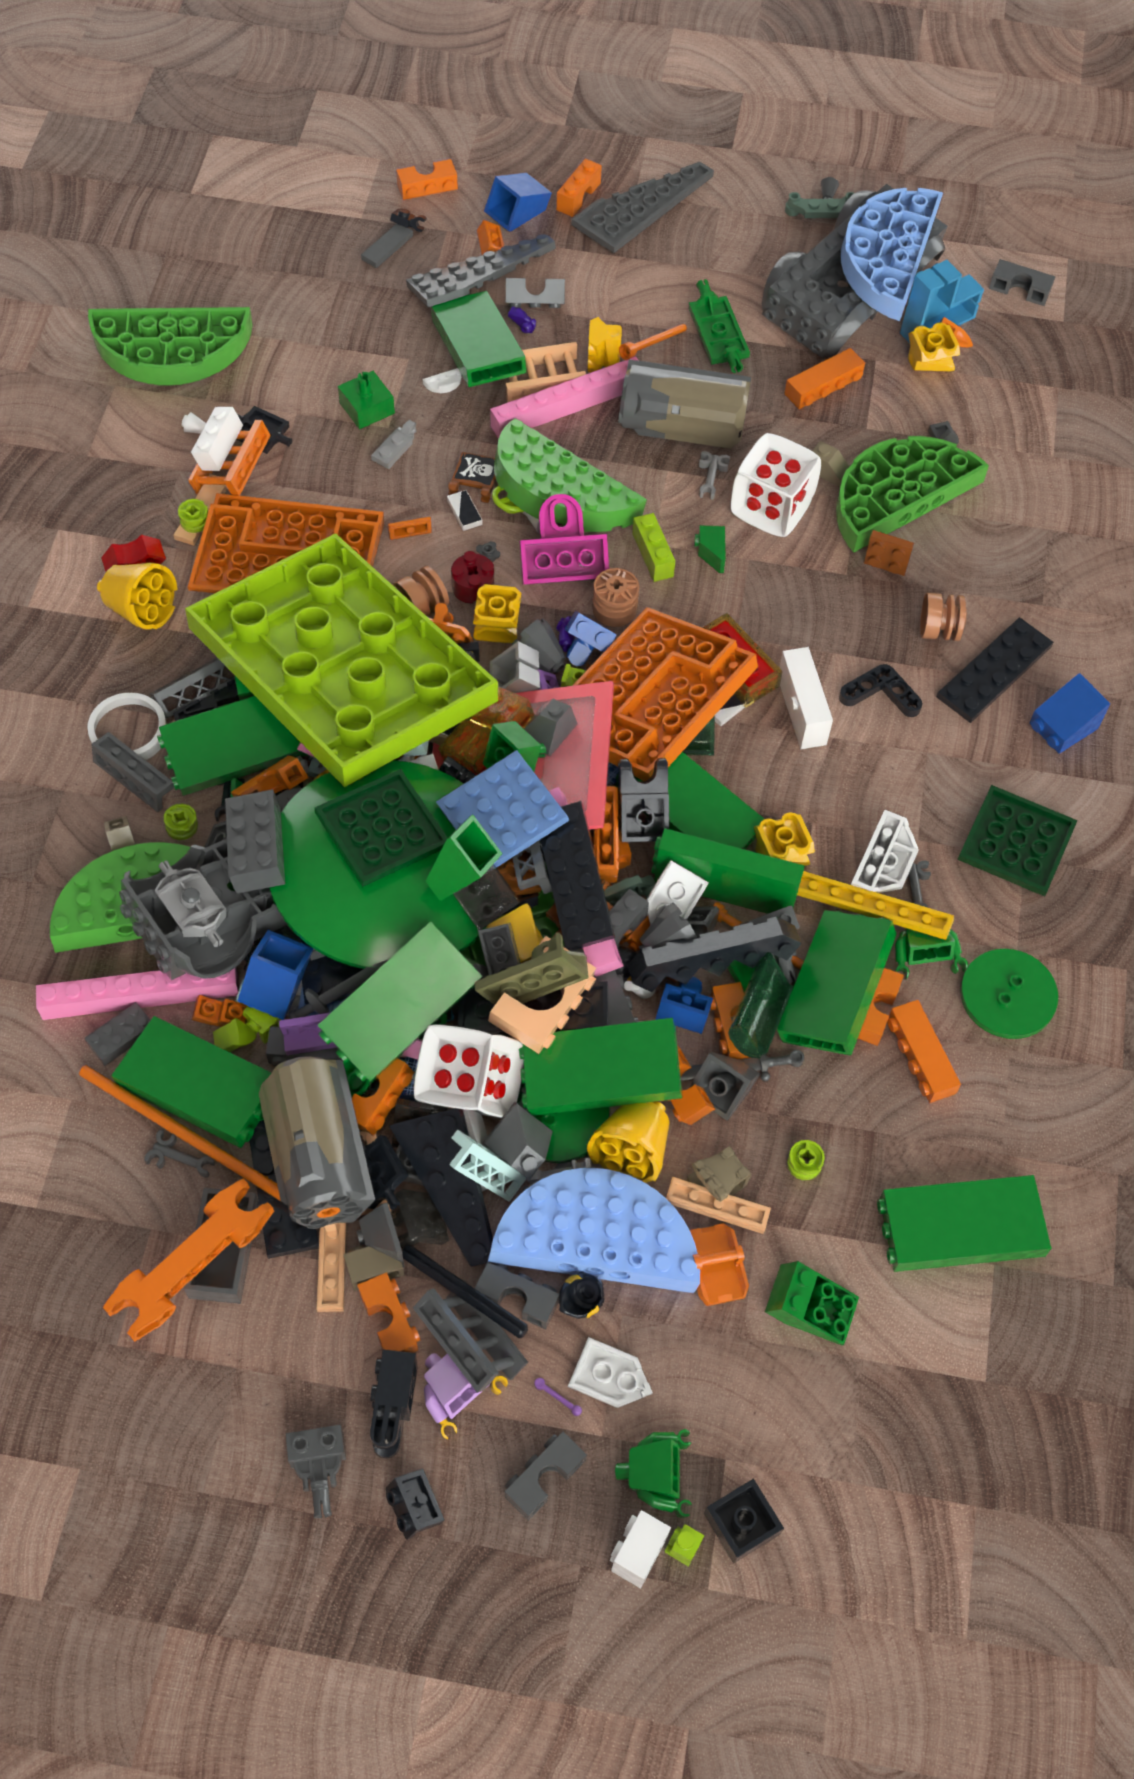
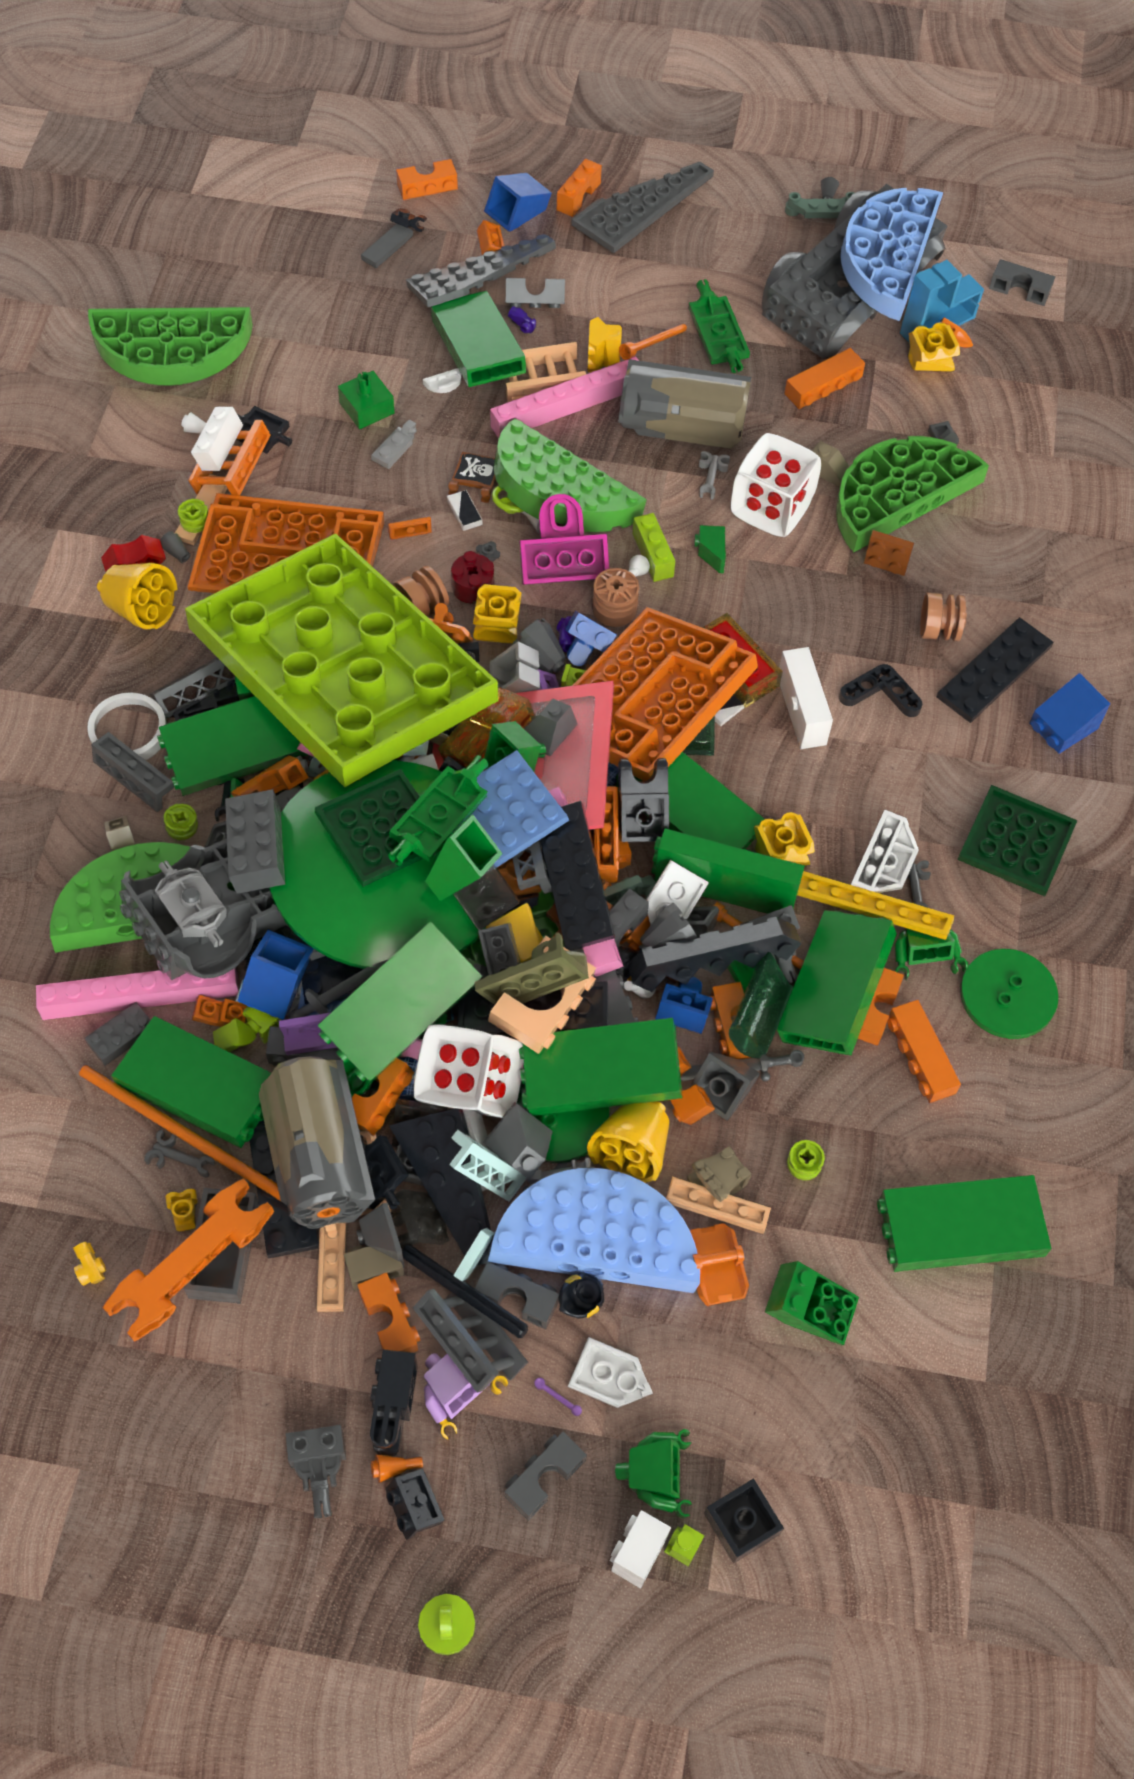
none -> yellow plate [73,1242,107,1286]
none -> dark grey cone [160,531,191,563]
none -> yellow plate [165,1189,198,1232]
none -> orange cone [371,1455,423,1483]
none -> green plate [388,755,488,866]
none -> lime tile [418,1594,475,1656]
none -> light aqua tile [453,1228,495,1281]
none -> white cone [629,555,650,577]

